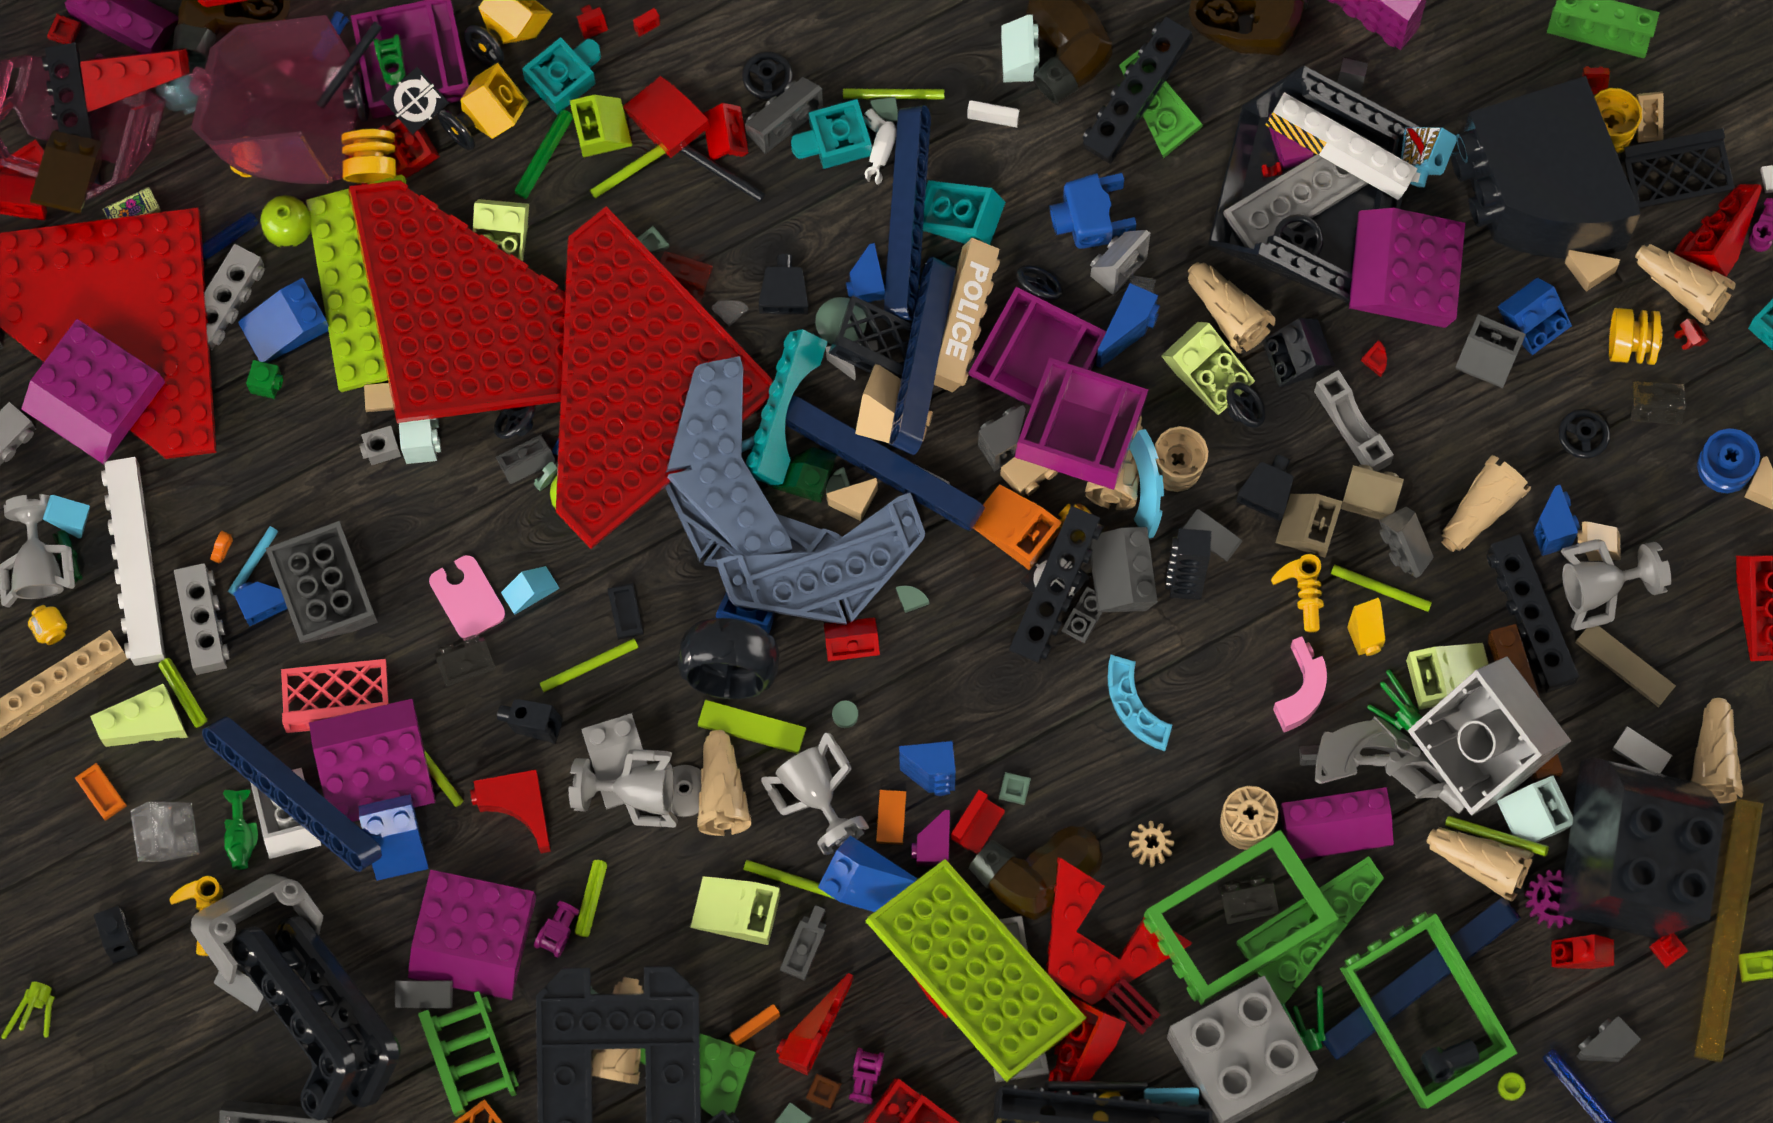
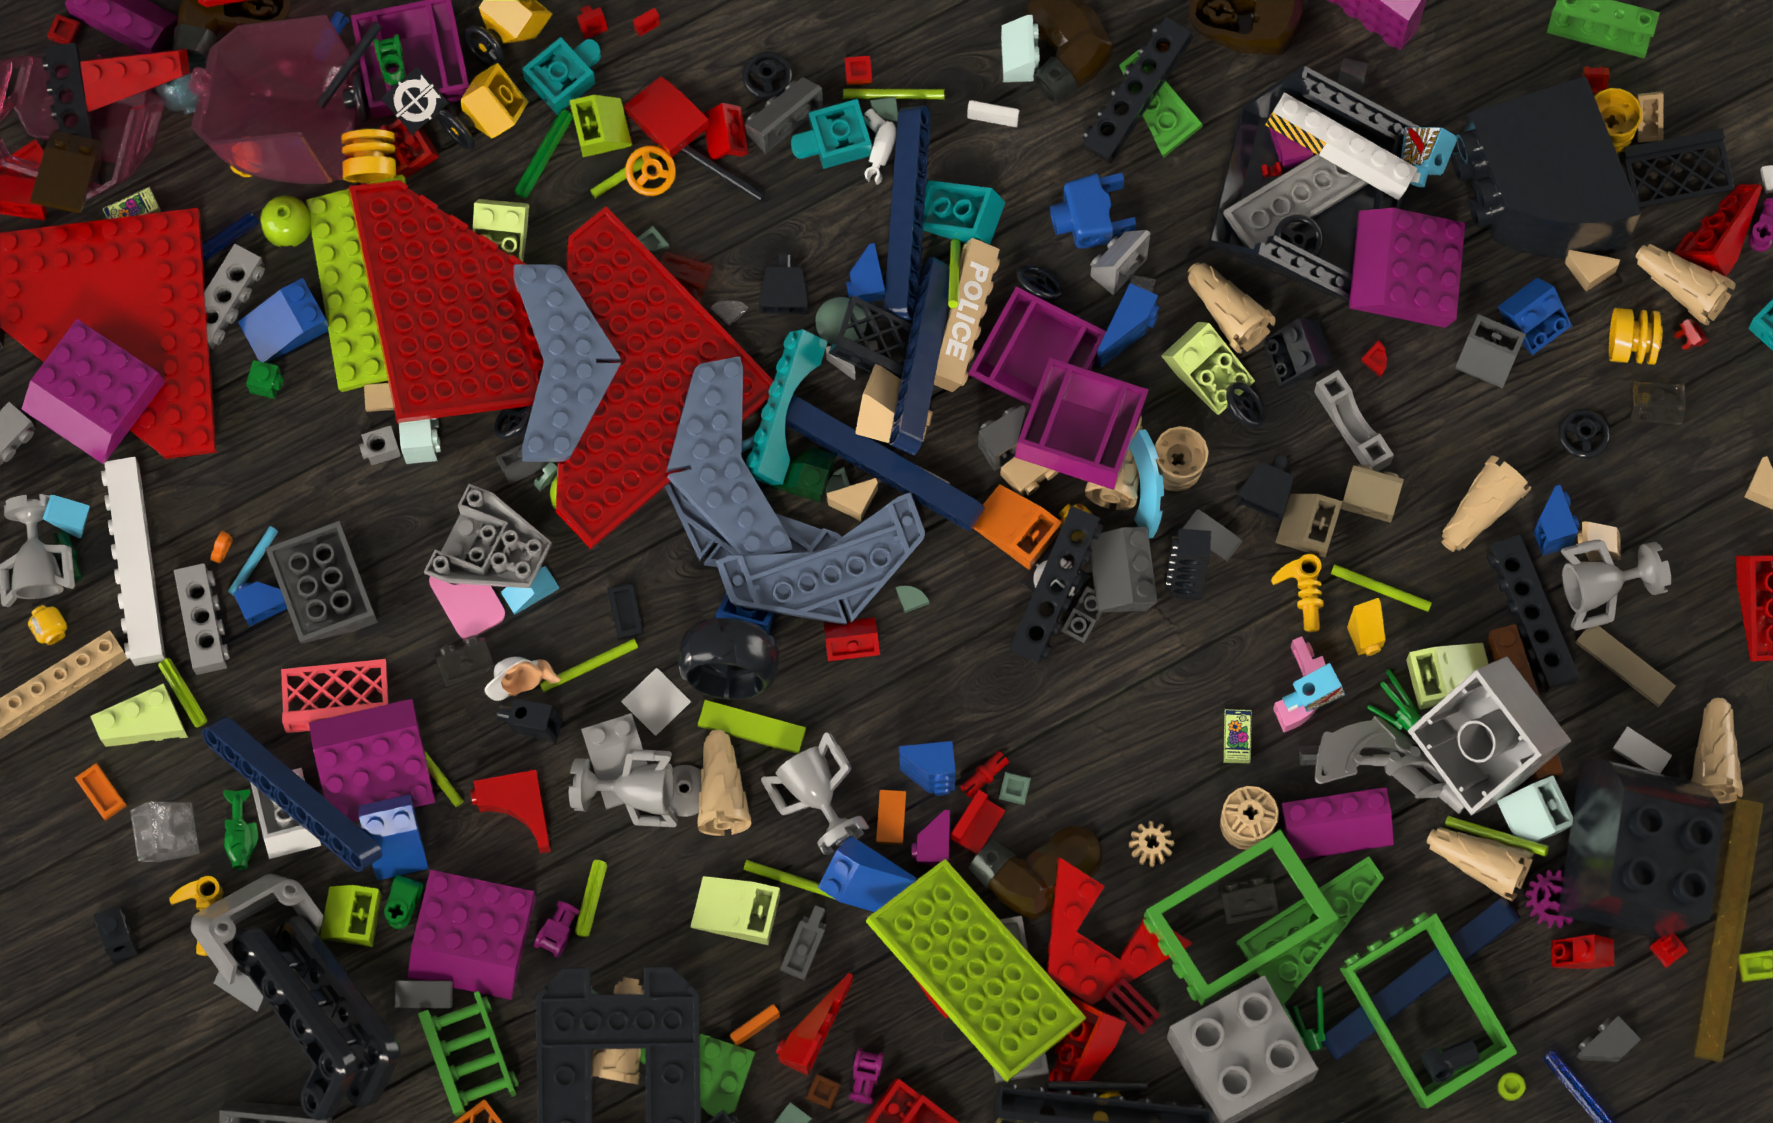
lime plant [1,982,55,1039] -> none
sand green tile [832,701,858,728] -> none
medium azure tile [1107,655,1172,751] -> none
medium azure slope [1144,1088,1199,1107] -> none
dark grey slope [1379,507,1434,578] -> none
blue wheel [1697,428,1760,494] -> none
none -> lime slope [320,885,382,947]
none -> green piece [384,875,423,929]
none -> light grey wedge [424,484,552,588]
none -> light nougat hair [485,657,561,701]
none -> sand blue wing [513,264,621,462]
none -> white sticker [621,668,691,736]
none -> light orange piece [625,145,676,196]
none -> red tile [845,56,872,85]
none -> lime bar [948,239,961,309]
none -> red pin [960,751,1009,798]
none -> tile [1224,709,1251,764]
none -> medium azure torso [1282,663,1345,712]

